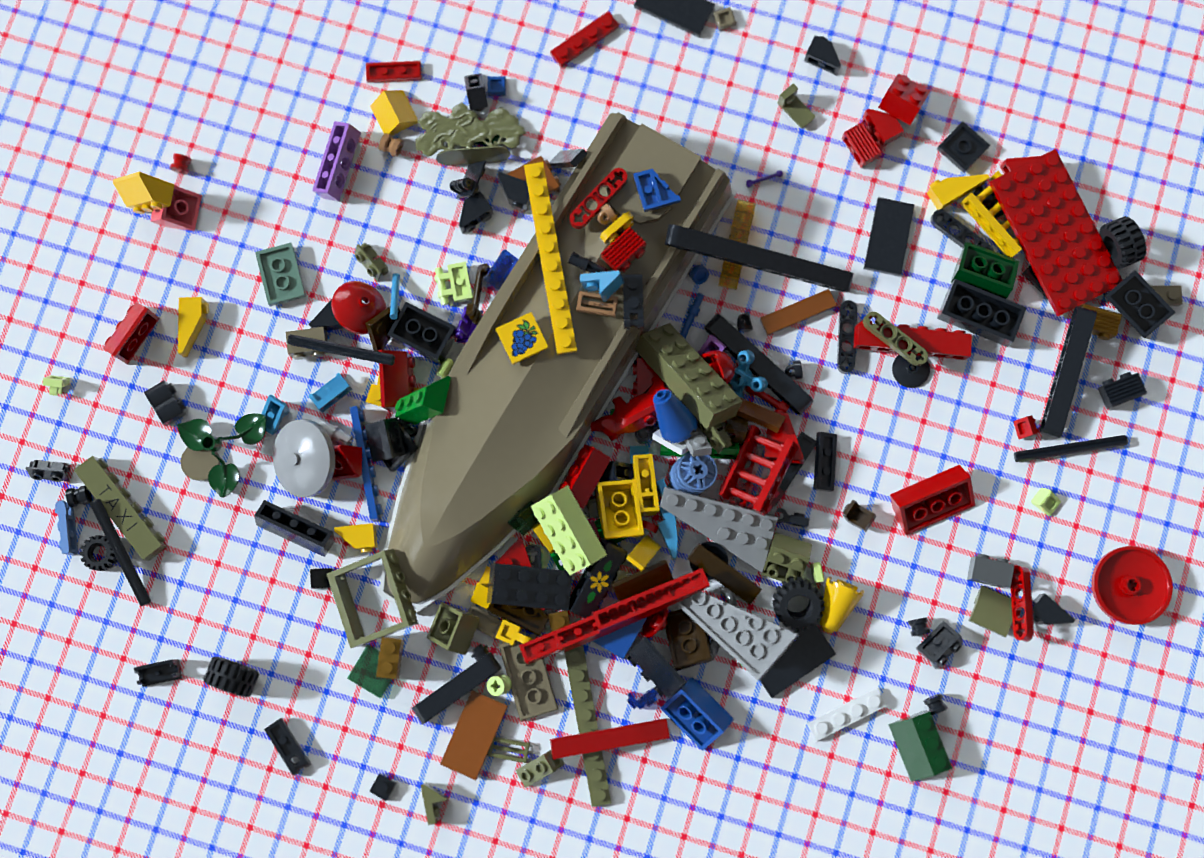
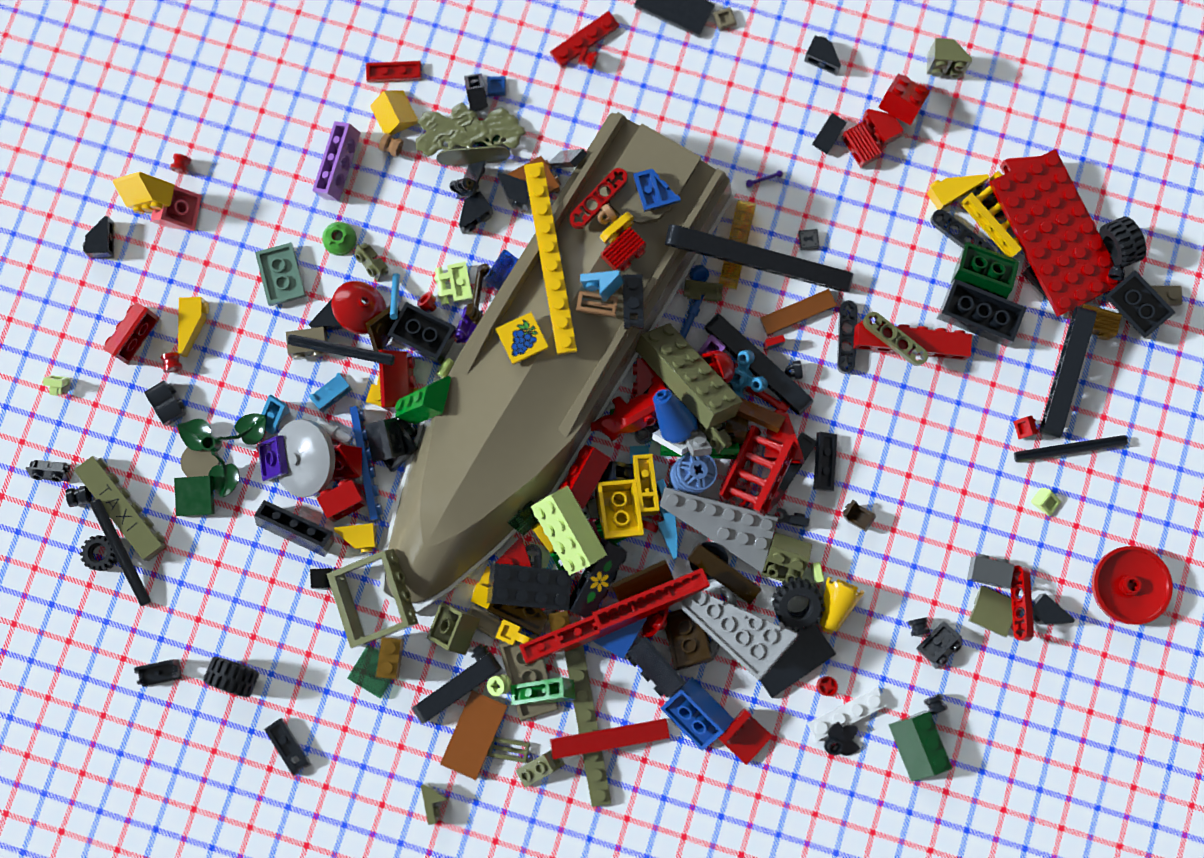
medium blue hinge [55,500,78,555] -> none
black plate [369,773,397,801] -> none
black axle [568,252,607,273] -> none
yellow slope [626,535,662,571] -> none
clear blue bracket [626,687,658,710] -> none
black tile [737,312,753,332] -> none
olive bracket [777,83,815,129] -> none
black tile [863,197,915,277] -> none
red slope [890,464,976,535] -> none
black dish [892,354,930,388] -> none
black plate [937,121,990,173] -> none
black brick [1098,371,1147,409] -> none
none -> black slope [83,216,114,259]
none -> red wheel [160,352,183,373]
none -> dark green tile [174,476,215,516]
none -> dark purple tile [258,435,288,481]
none -> red brick [317,479,367,522]
none -> bright green piece [322,222,357,256]
none -> red tile [417,292,437,312]
none -> green slope [511,677,575,706]
none -> red wheel [578,47,599,70]
none -> olive hinge [684,280,723,303]
none -> red bracket [718,708,772,765]
none -> red tile [763,335,785,351]
none -> tile [798,229,819,250]
none -> black slope [811,113,847,154]
none -> red wheel [816,676,838,696]
none -> black plate [824,722,860,756]
none -> olive slope [926,38,972,78]
none -> black hinge [1108,265,1125,281]

